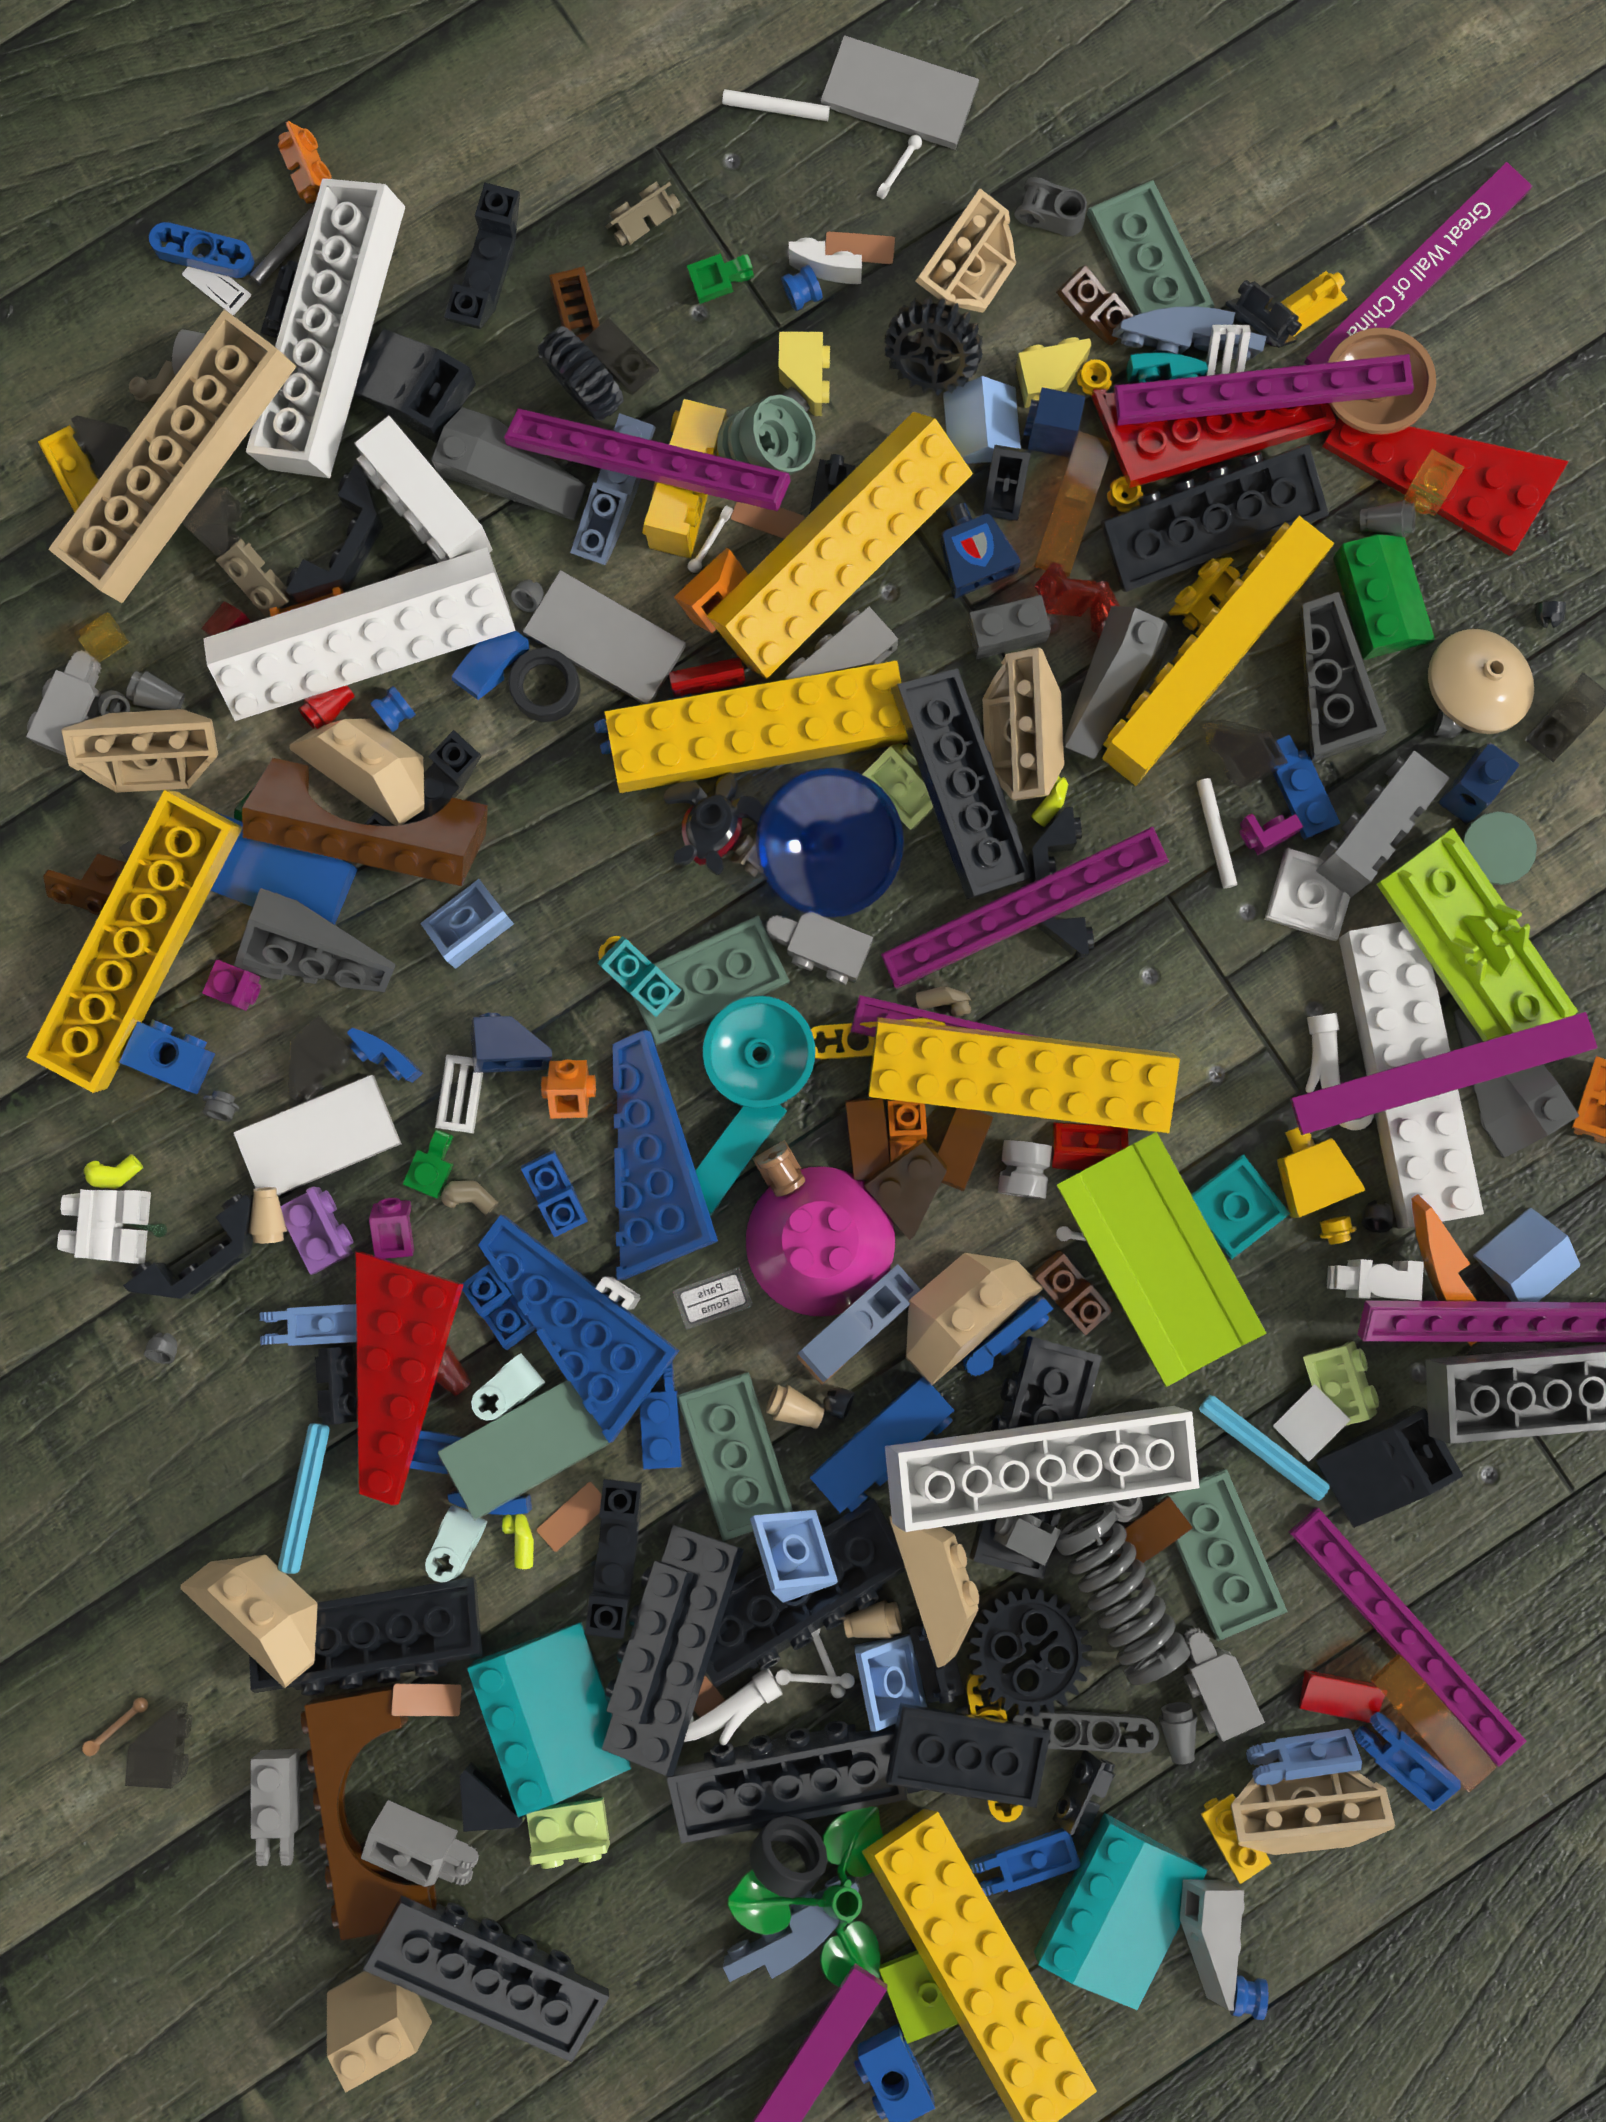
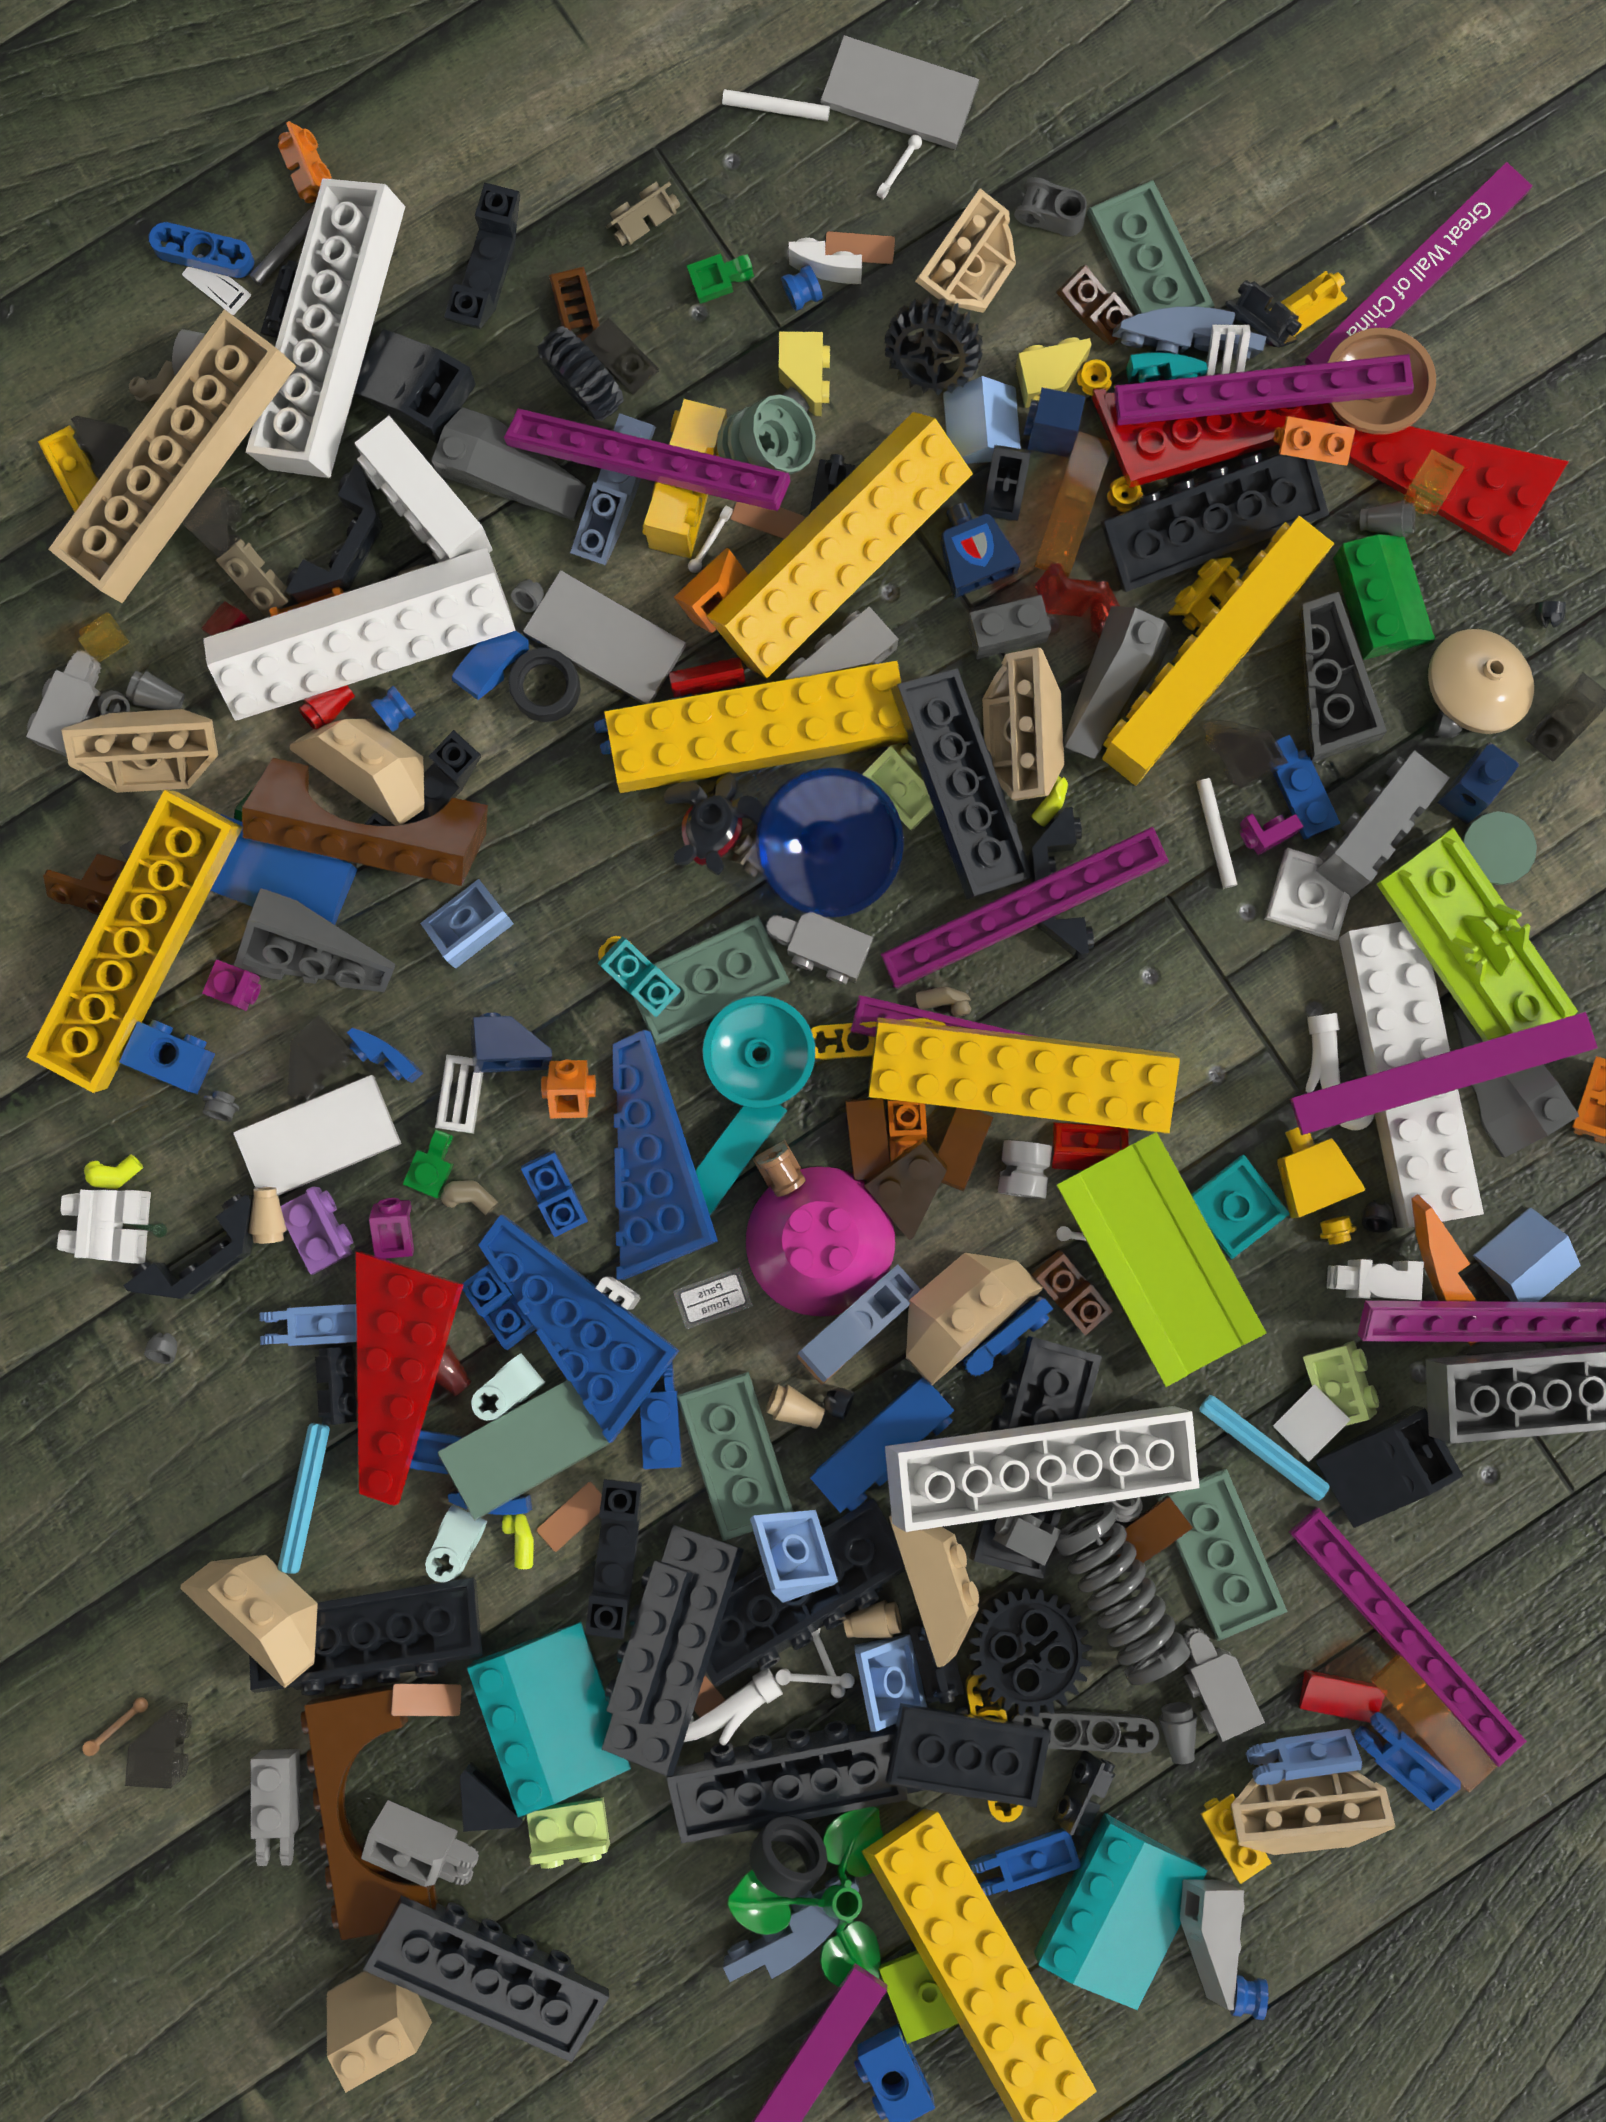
none -> orange hinge [1273,416,1355,466]

